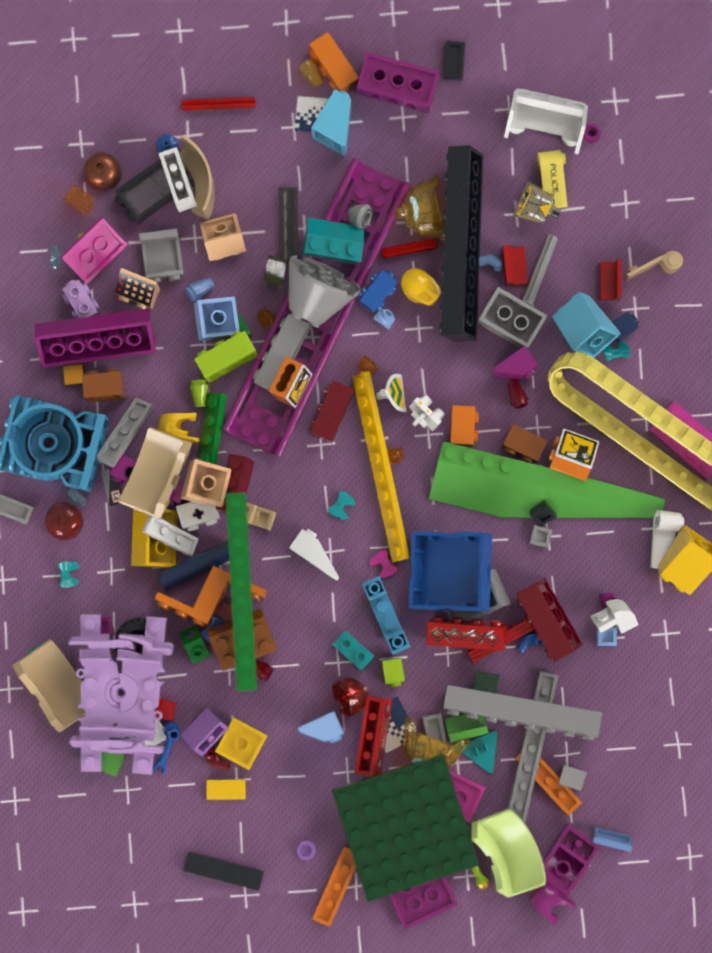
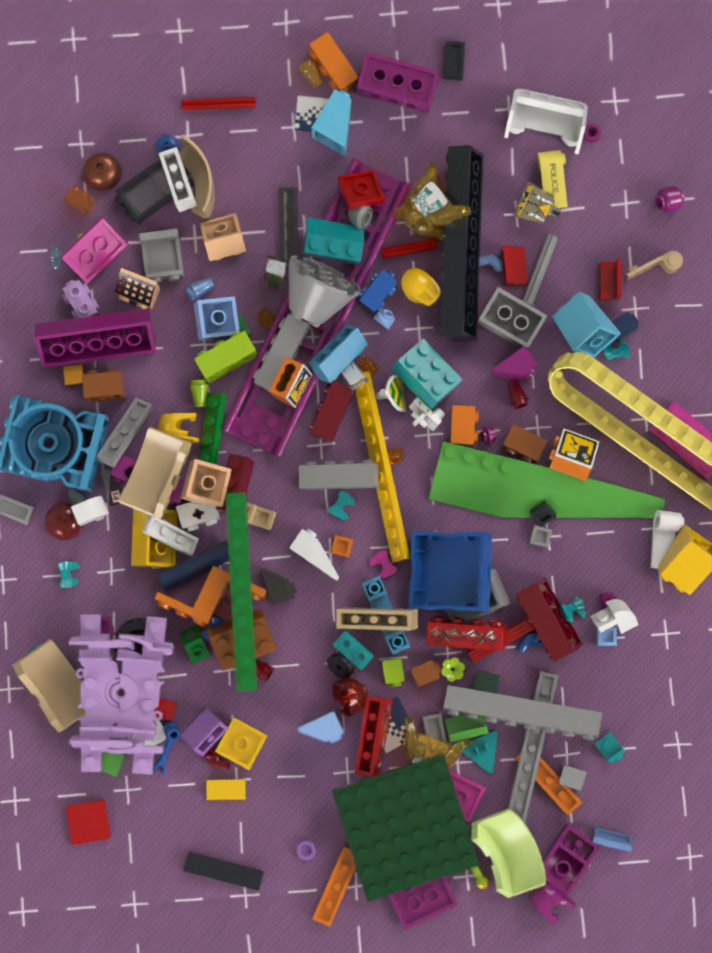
none -> red tile [66,799,111,845]
none -> white brick [71,496,109,526]
none -> clear smoke slope [260,568,297,606]
none -> light grey brick [299,460,379,490]
none -> dark azure brick [308,325,368,383]
none -> black piece [327,653,354,679]
none -> orange tile [330,535,354,558]
none -> tan brick [336,607,418,631]
none -> red tile [337,170,385,210]
none -> slope [340,360,368,391]
none -> teal piece [391,338,463,410]
none -> clear yellow torso [407,162,471,225]
none -> dark orange brick [410,660,441,687]
none -> lime plant [441,657,465,682]
none -> magenta plate [480,426,496,445]
none -> teal piece [560,597,586,623]
none -> teal bracket [594,732,625,763]
none -> magenta head [655,186,685,213]

